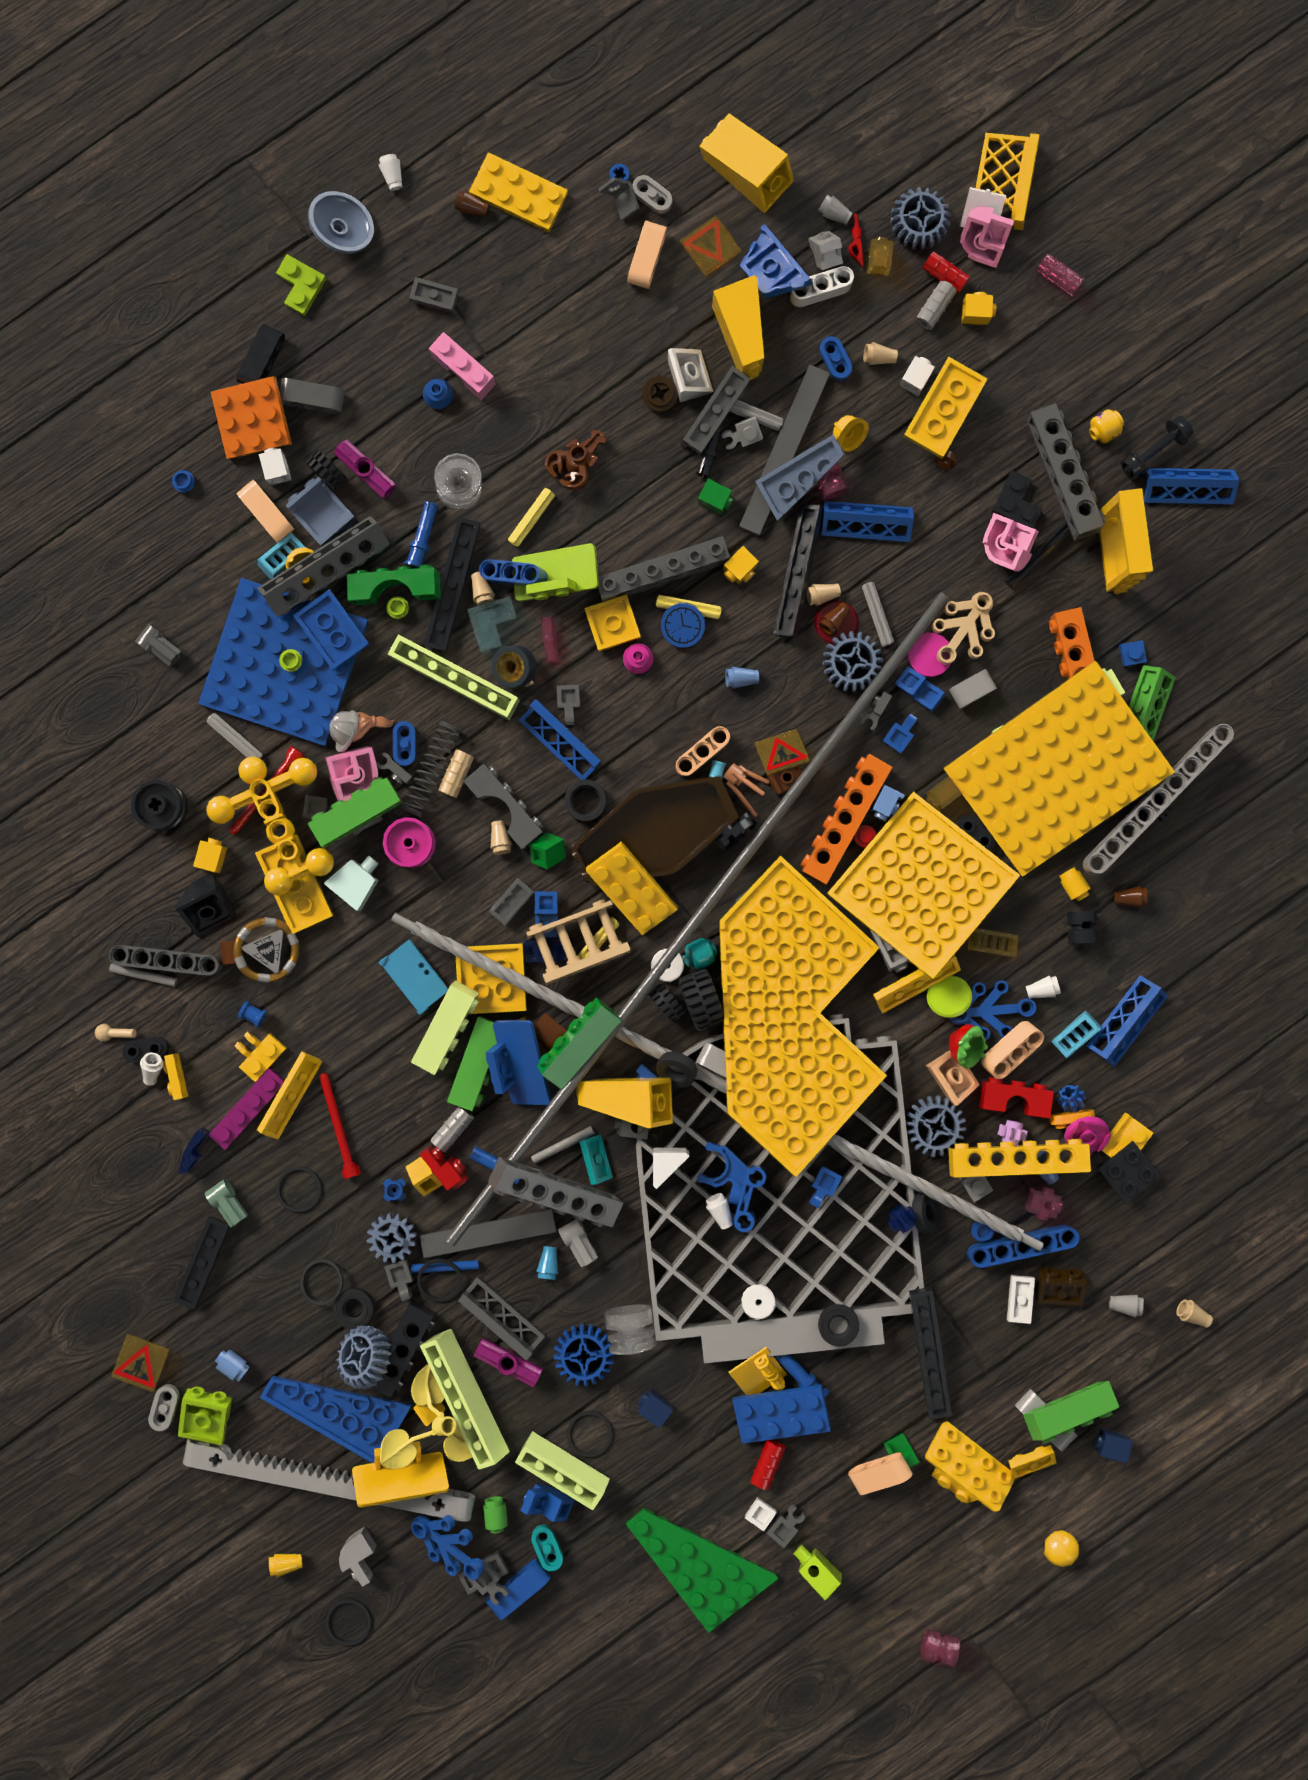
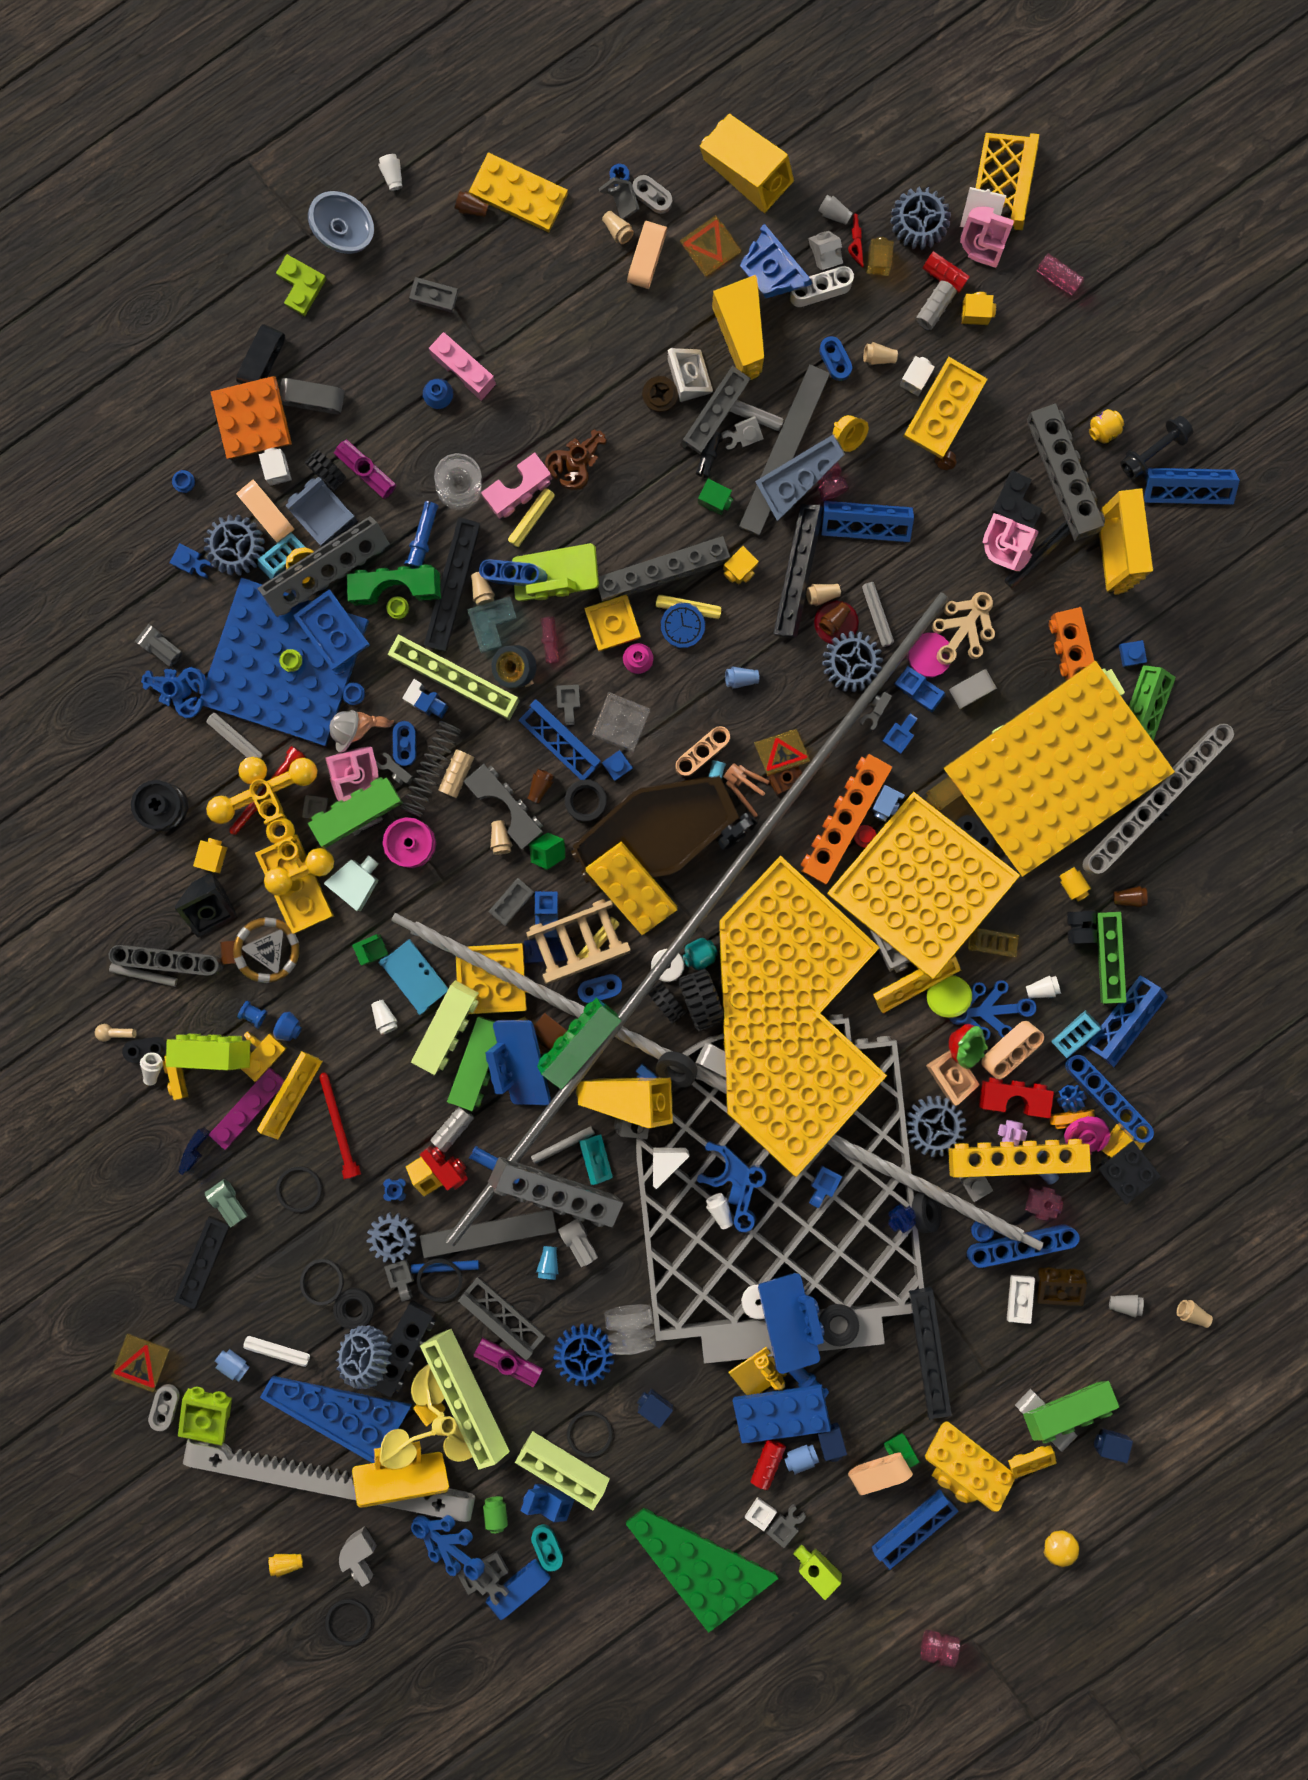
none -> blue animal [141,667,206,719]
none -> lime brick [166,1034,251,1070]
none -> blue plate [170,543,213,578]
none -> sand blue gear [204,515,265,575]
none -> white axle [243,1336,310,1367]
none -> blue cone [273,1012,302,1041]
none -> blue plate [342,682,365,705]
none -> green panel [352,934,388,966]
none -> white cone [371,1000,398,1035]
none -> blue hips [402,679,449,719]
none -> bright pink arch [481,452,552,519]
none -> reddish brown cone [527,769,554,803]
none -> blue plate [578,974,622,1003]
none -> clear brick [592,692,651,753]
none -> tan cone [602,211,634,244]
none -> blue plate [602,750,633,781]
none -> blue bracket [758,1273,824,1374]
none -> medium blue brick [784,1444,819,1474]
none -> dark blue brick [817,1422,847,1462]
none -> blue fence [872,1489,959,1570]
none -> blue beam [1065,1055,1154,1143]
none -> bright green brick [1096,912,1126,1004]

